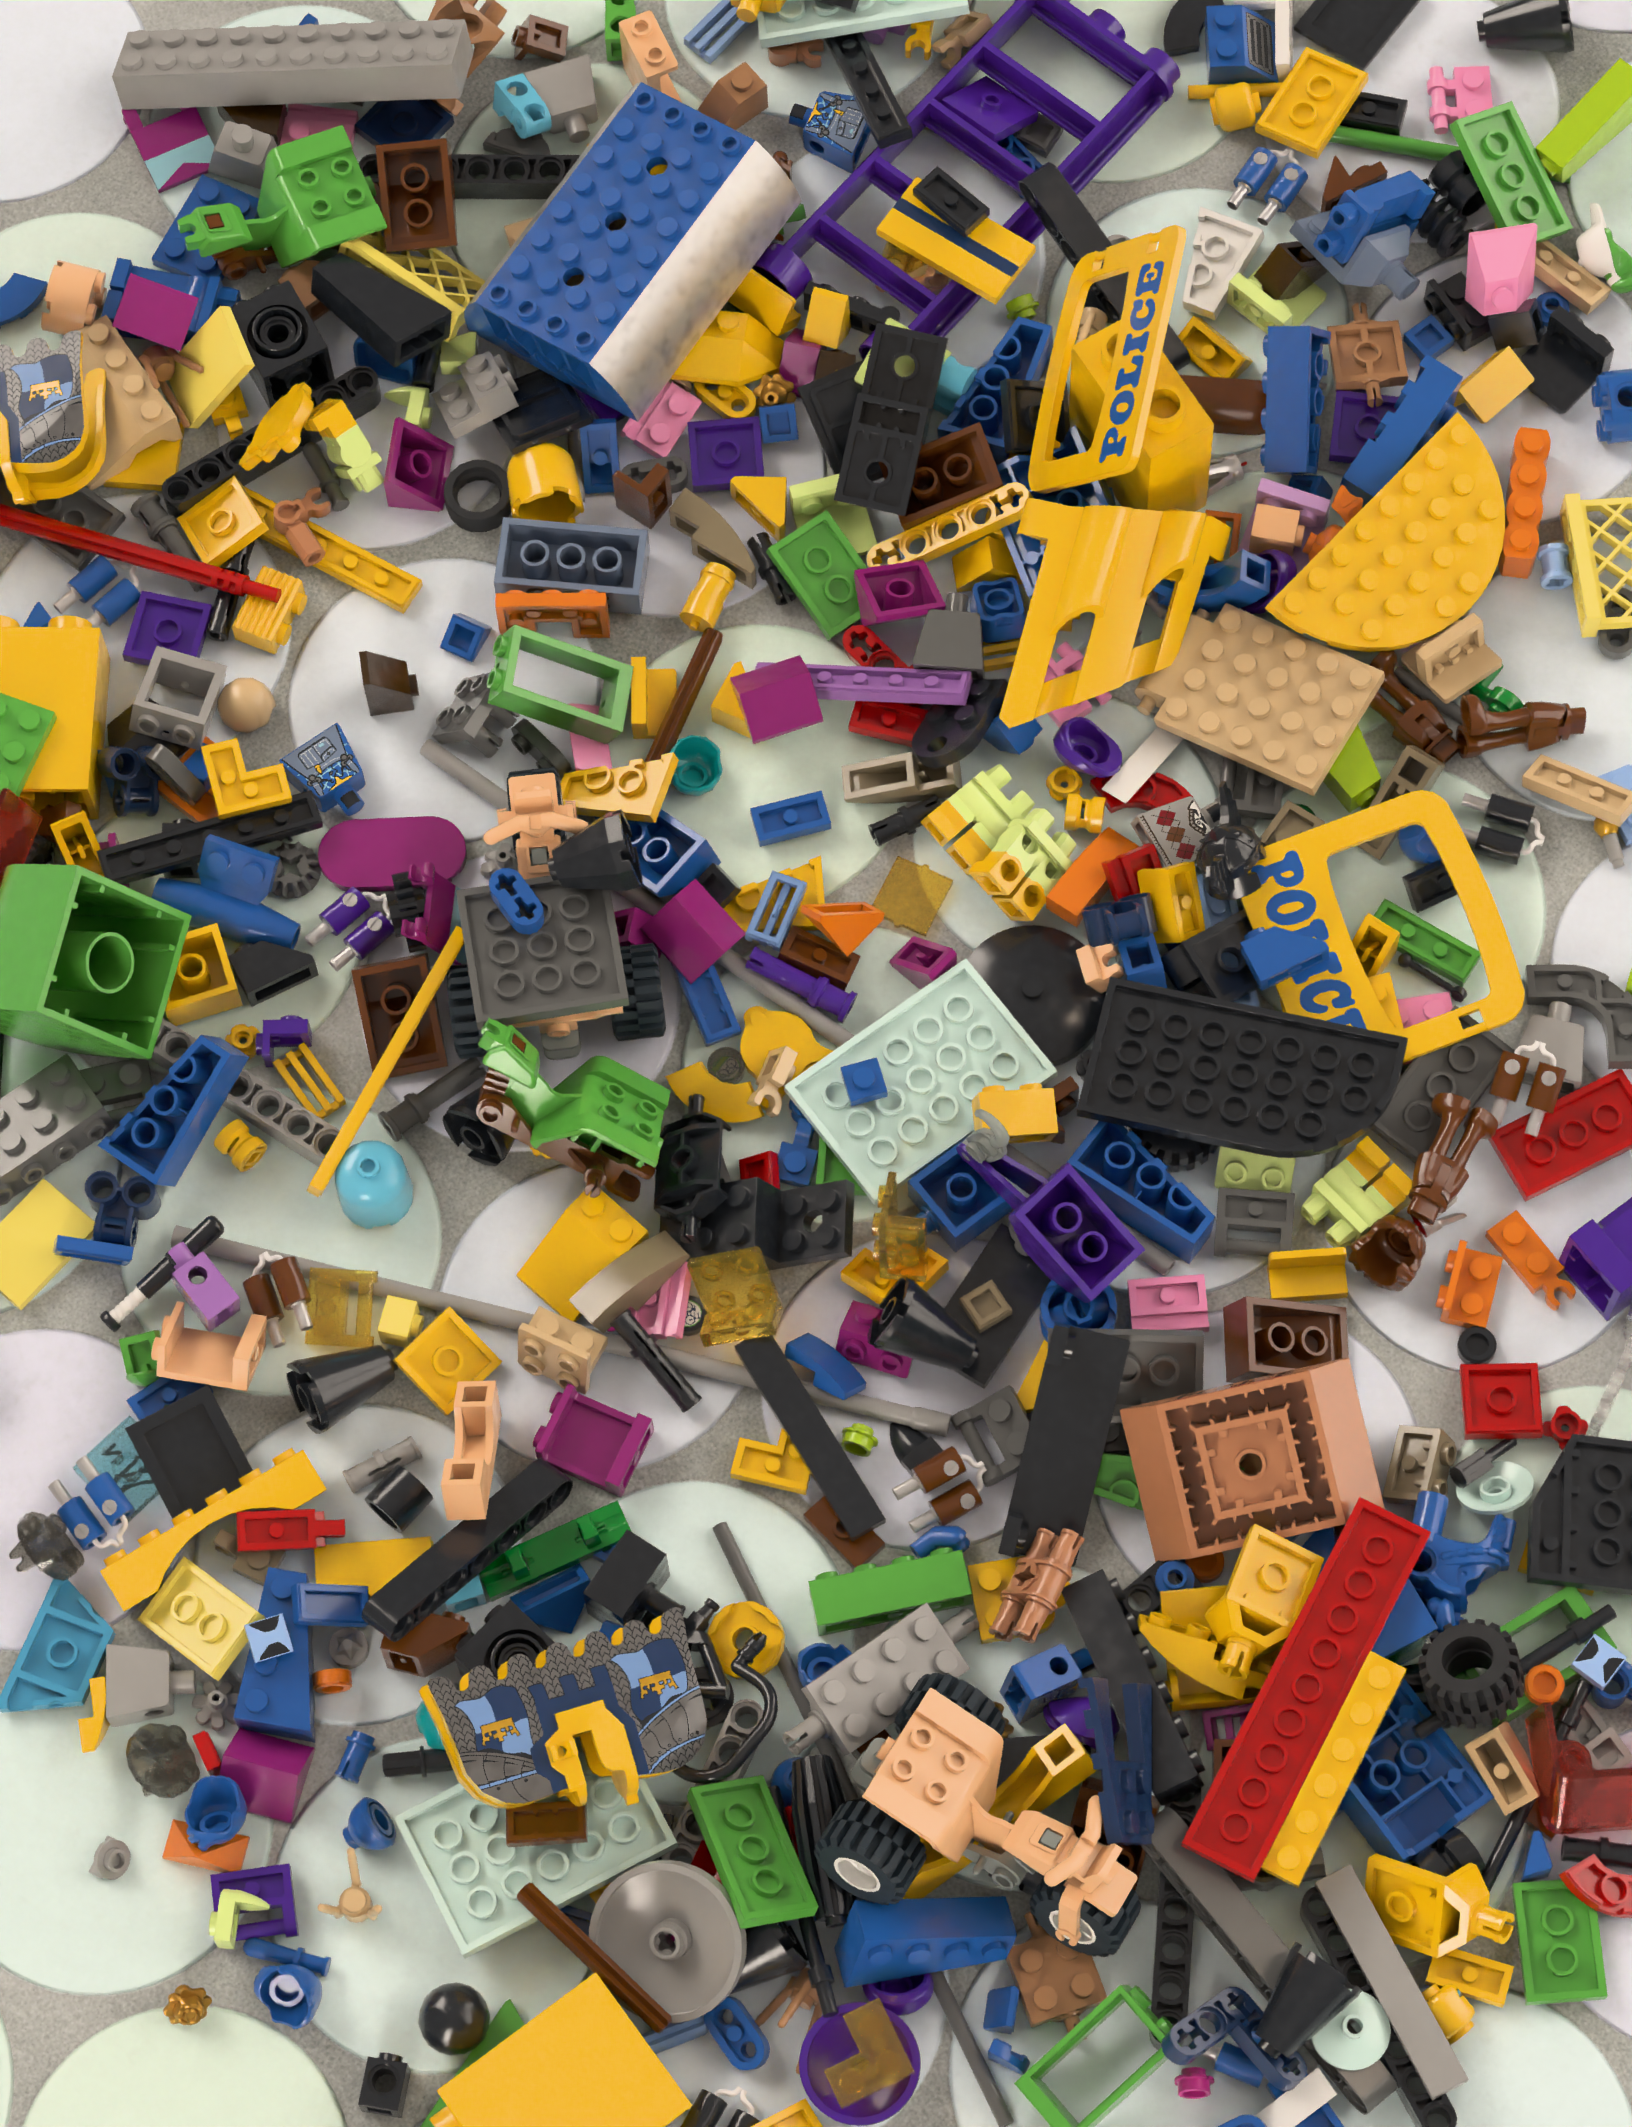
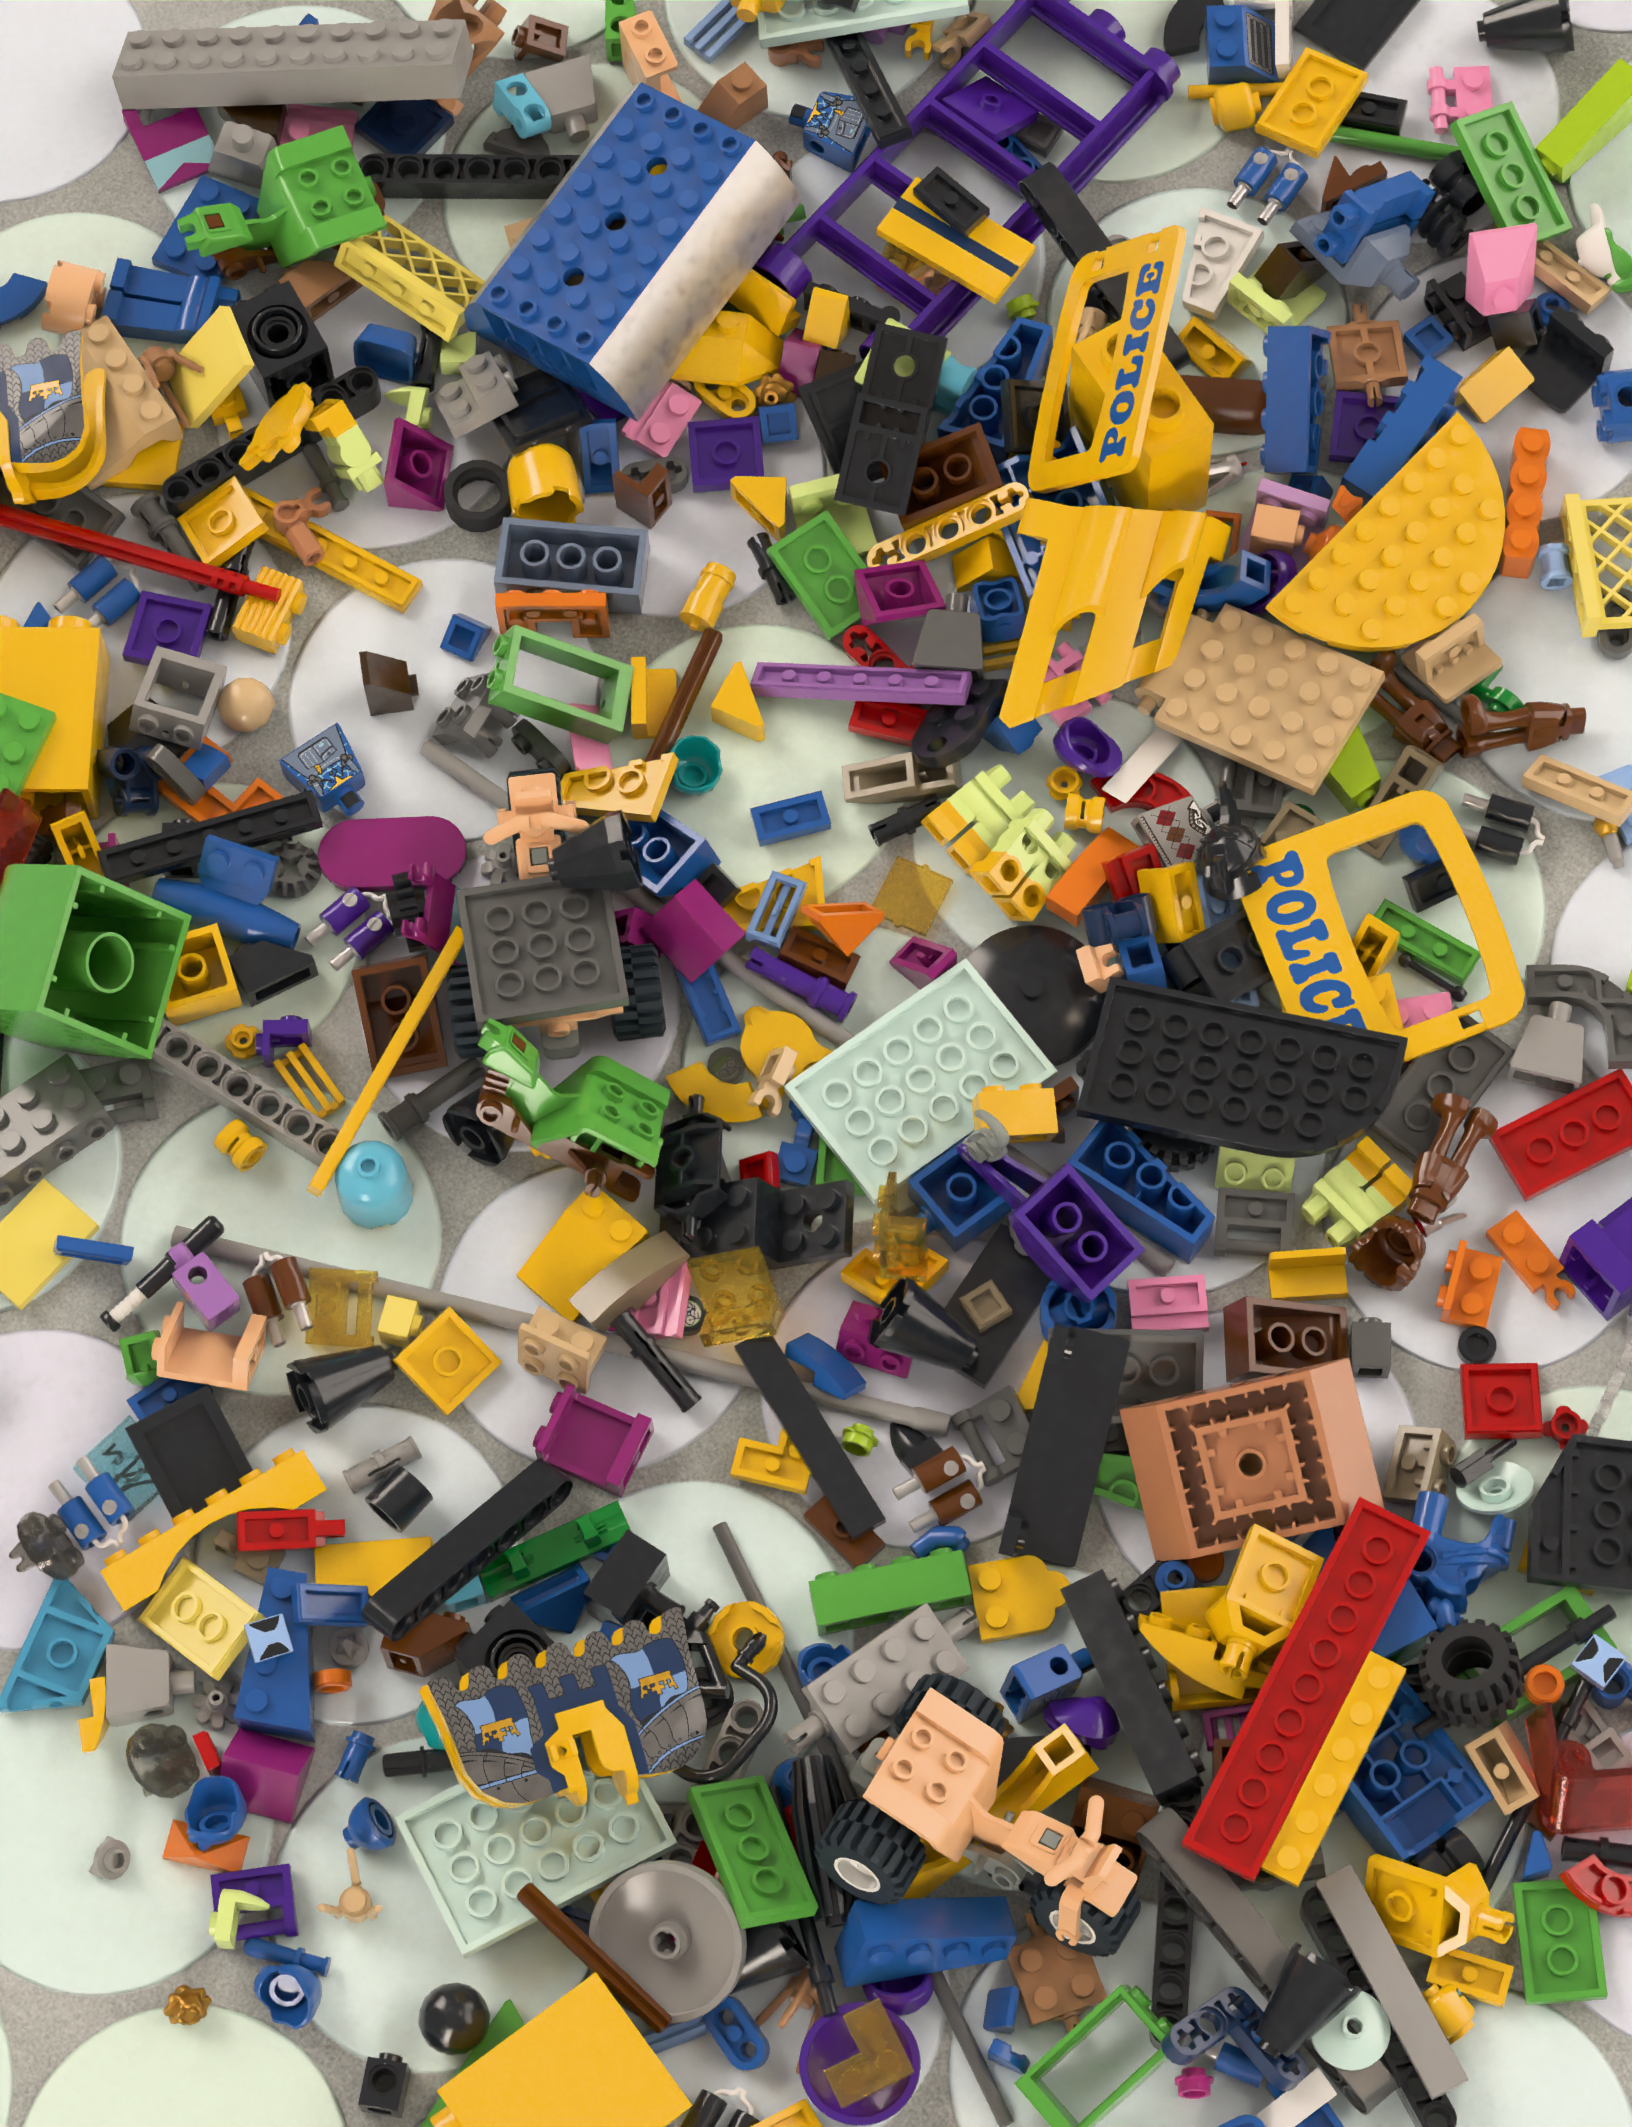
dark blue piece [85,1171,161,1247] -> none
blue wedge [97,1035,249,1187] -> none
magenta slope [112,273,199,351] -> none
yellow plate [201,738,292,820] -> none
black slope [311,252,452,368] -> none
reddish brown slope [375,138,458,253] -> none
light nougat arch [441,1380,502,1521] -> none
blue beam [489,868,544,934] -> none
reddish brown plate [506,1801,588,1847] -> none
dark tan slope [669,488,757,589] -> none
magenta slope [730,655,823,744] -> none
blue plate [840,1057,888,1107] -> none
nougat pin [988,1528,1085,1644] -> none
dark blue wing [1078,1677,1155,1846] -> none
blue slope [1240,926,1329,991] -> none
reddish brown piece [1489,1040,1567,1137] -> none
none -> dark grey brick [1349,1317,1391,1379]

